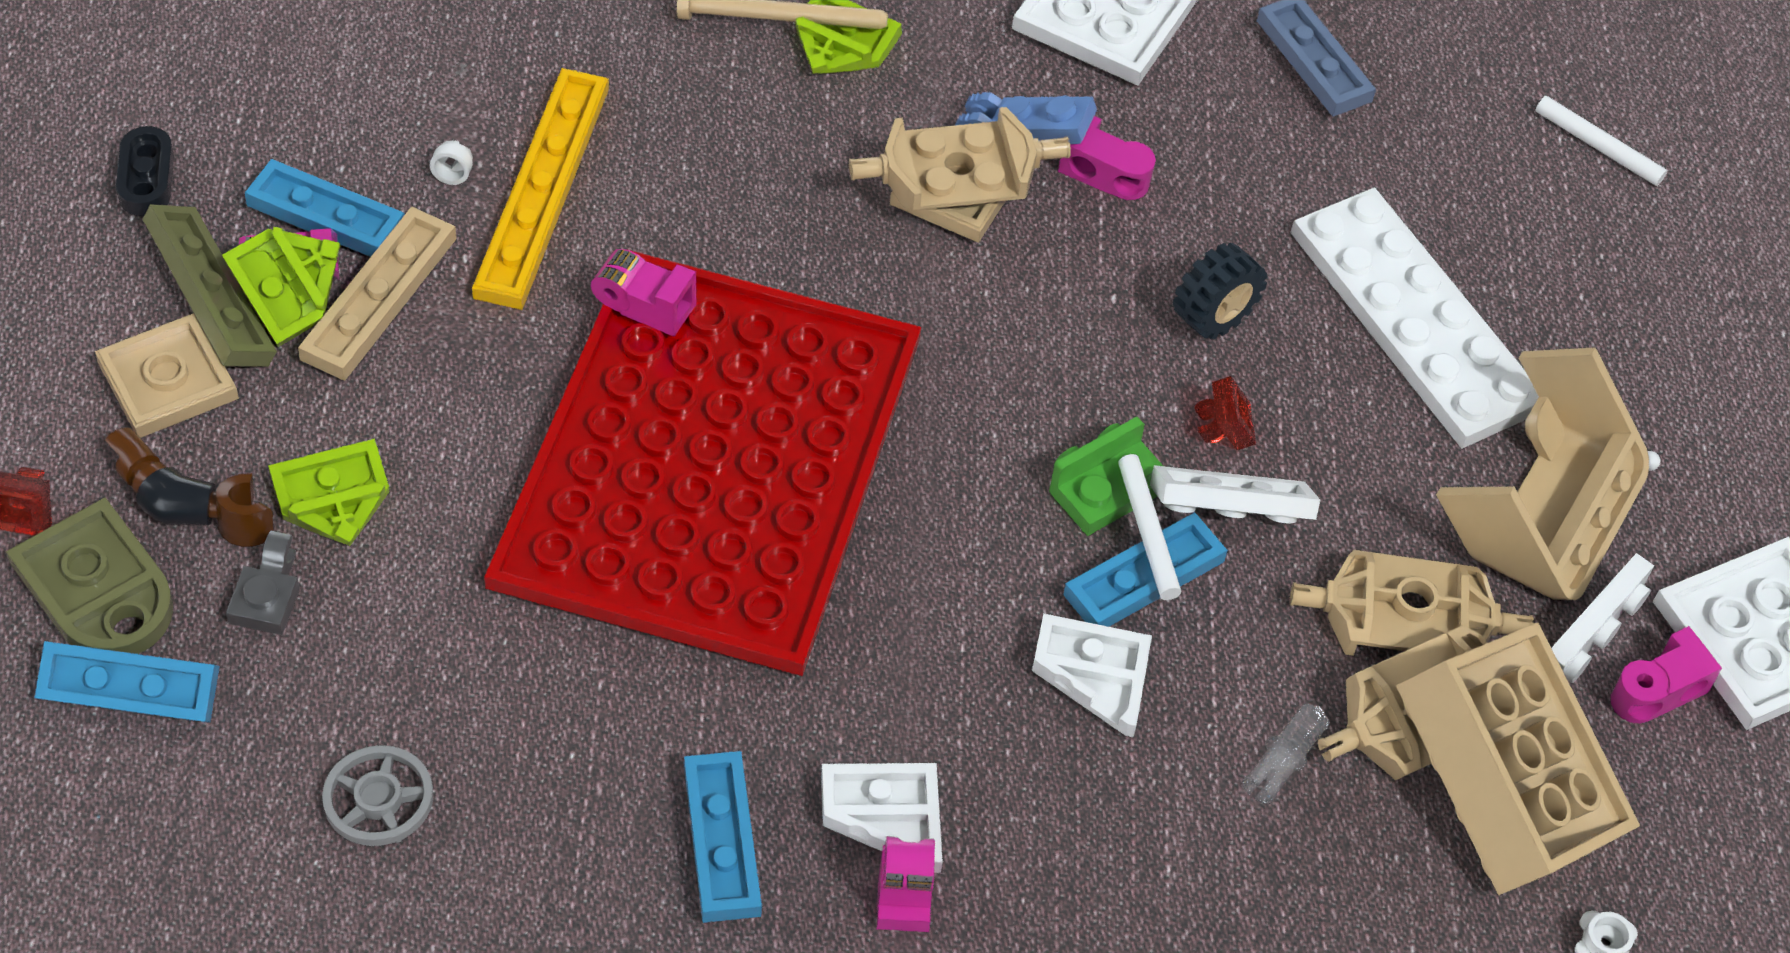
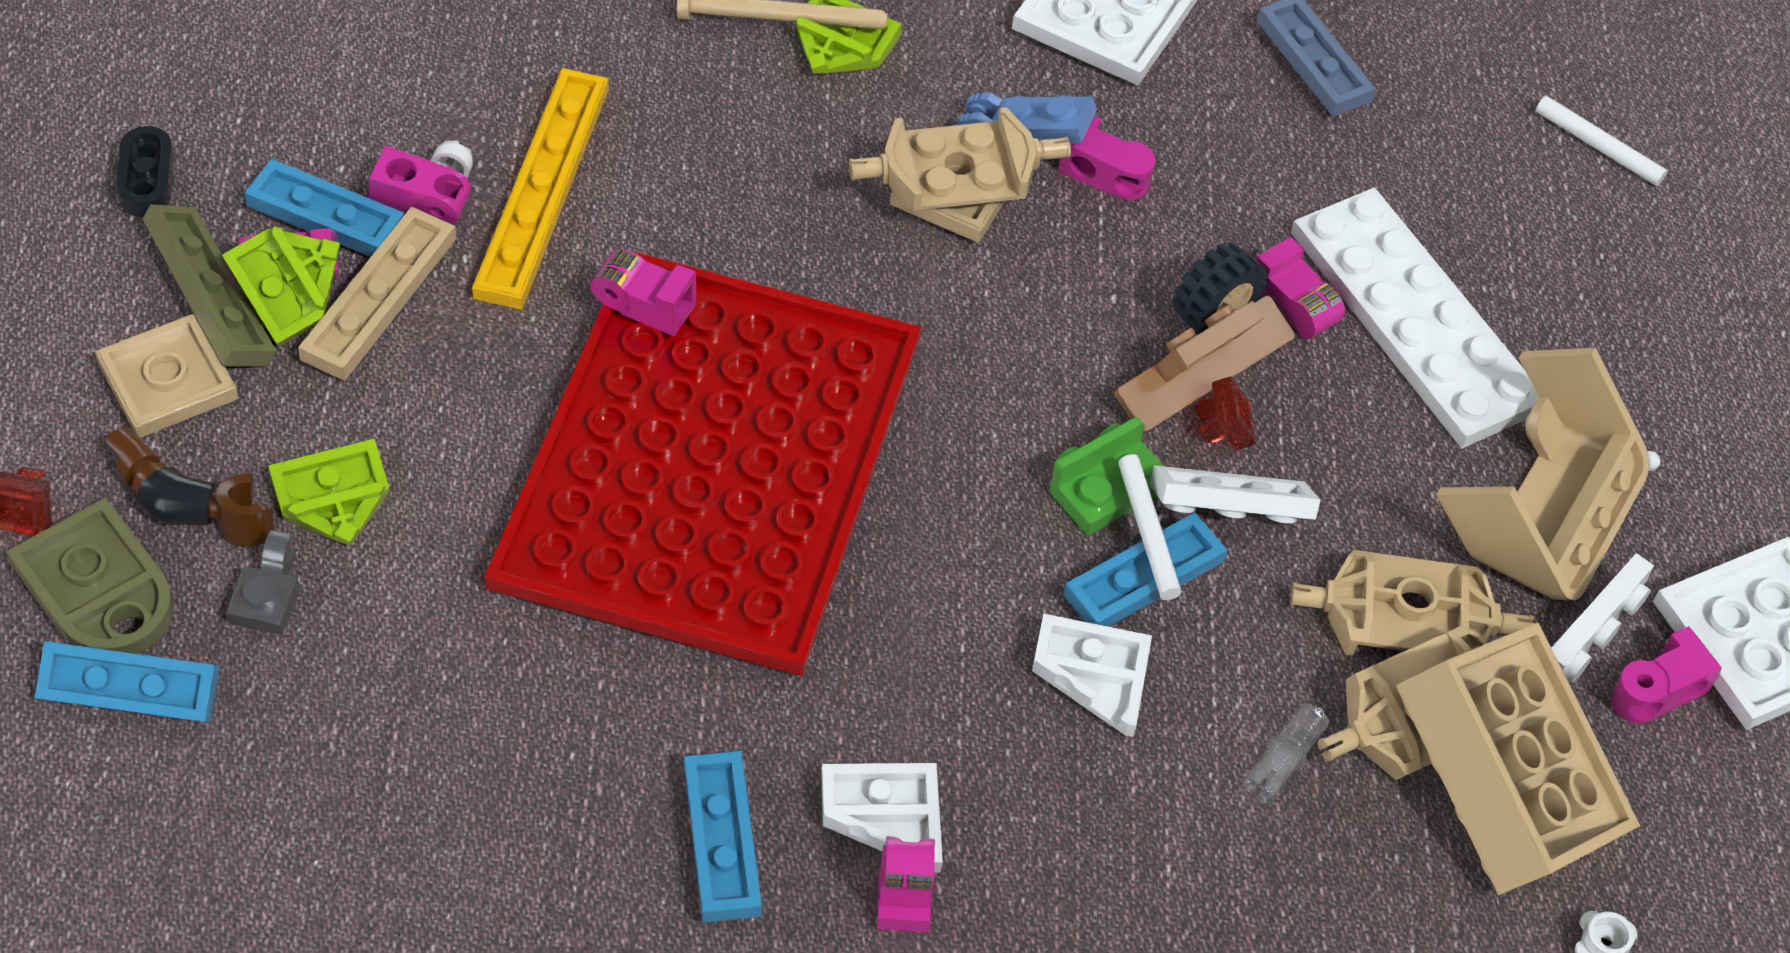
light grey wheel [322,746,433,846] -> none
none -> dark pink leg [369,145,472,225]
none -> medium nougat bracket [1114,296,1295,434]
none -> dark pink leg [1256,237,1345,339]

